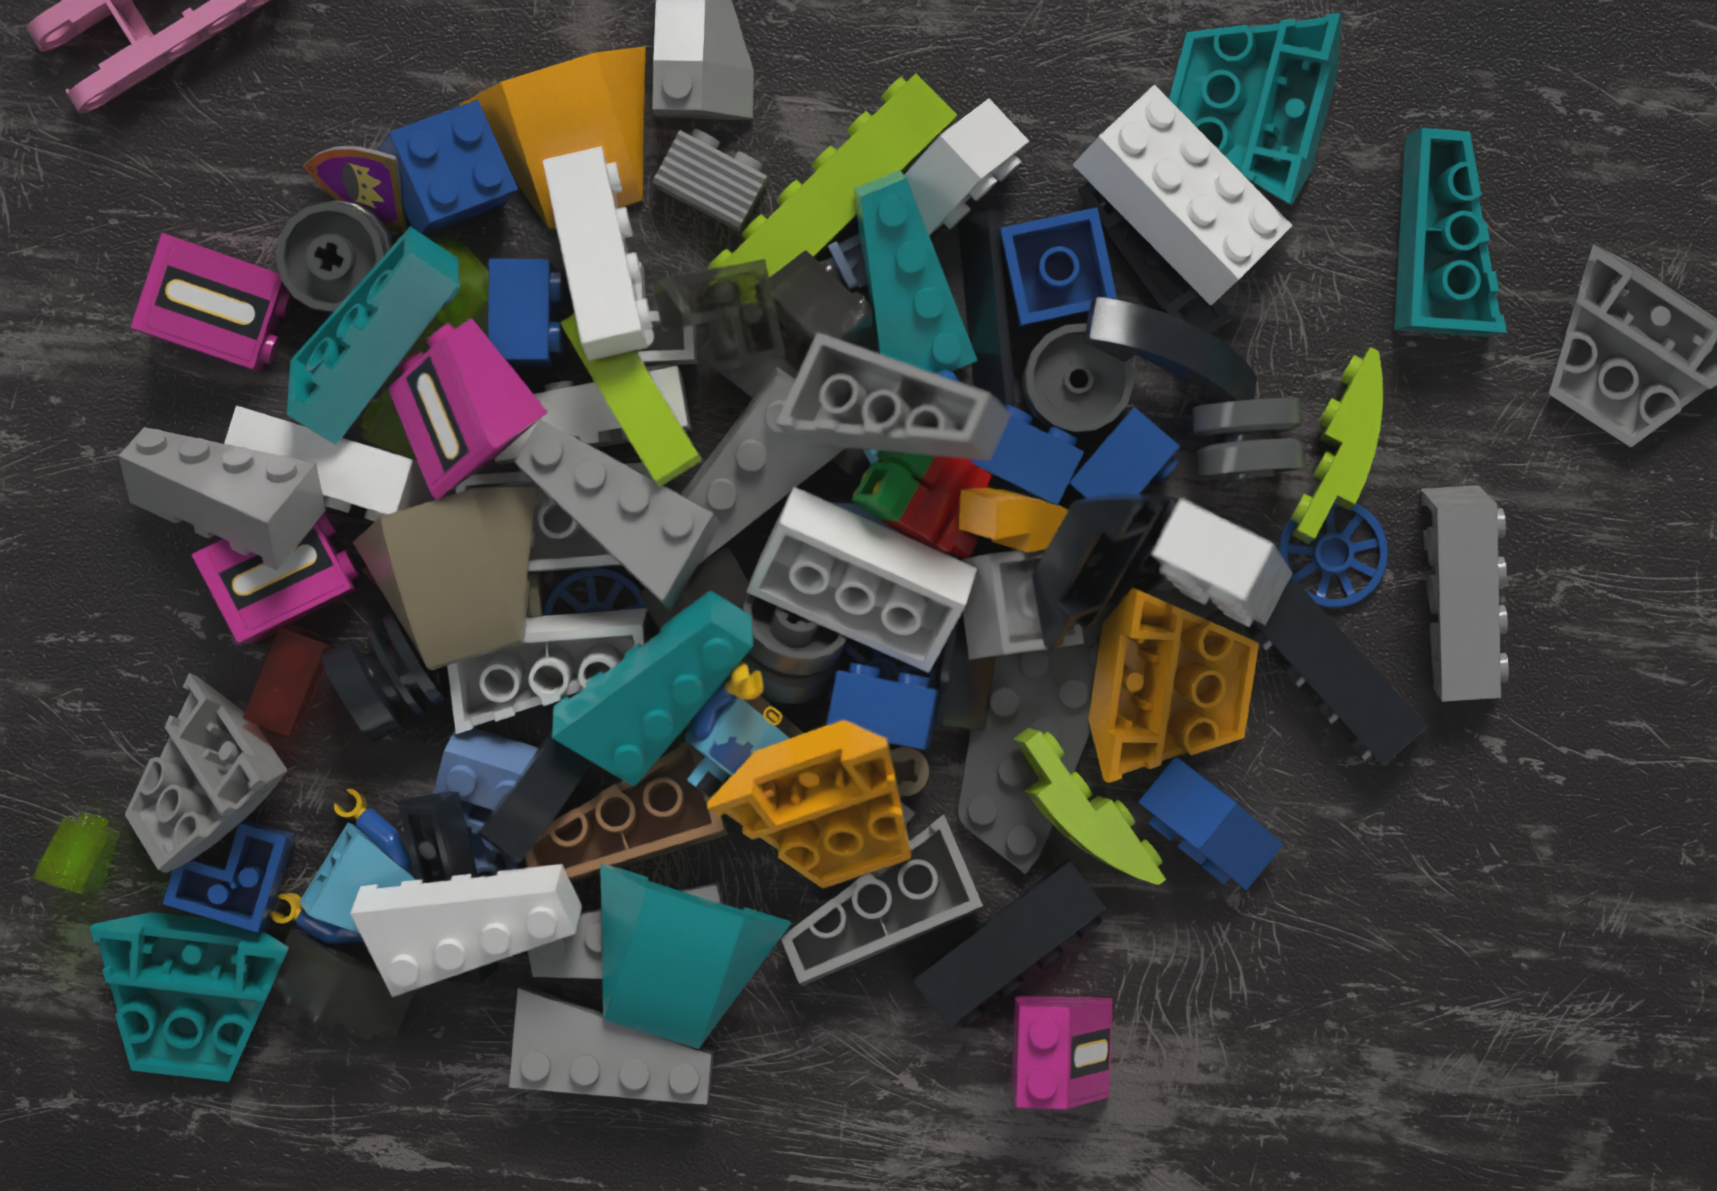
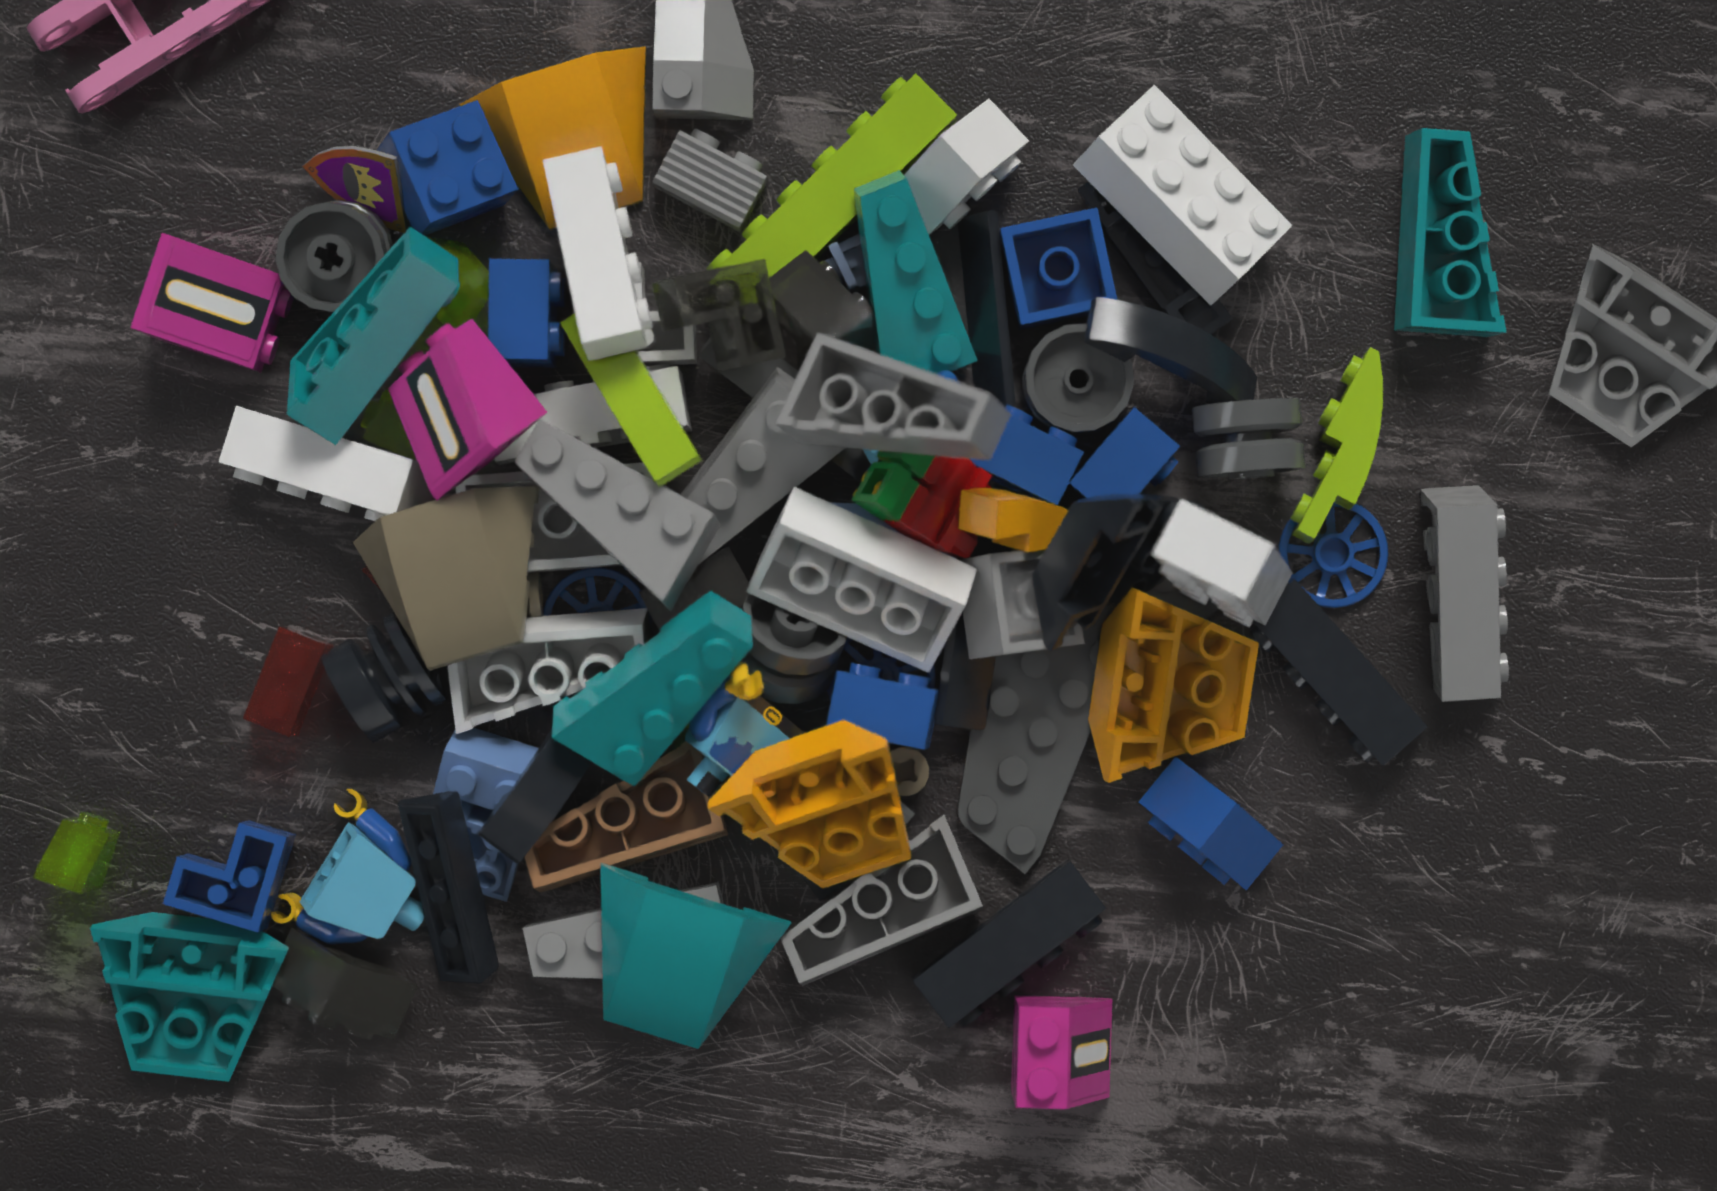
light grey wedge [119,427,326,570] -> none
light grey wedge [125,673,288,873] -> none
dark pink slope [192,511,359,644] -> none
white wedge [350,864,582,997] -> none
light grey wedge [509,983,714,1105] -> none
lime slope [1012,728,1166,885] -> none
teal wedge [1169,13,1342,206] -> none

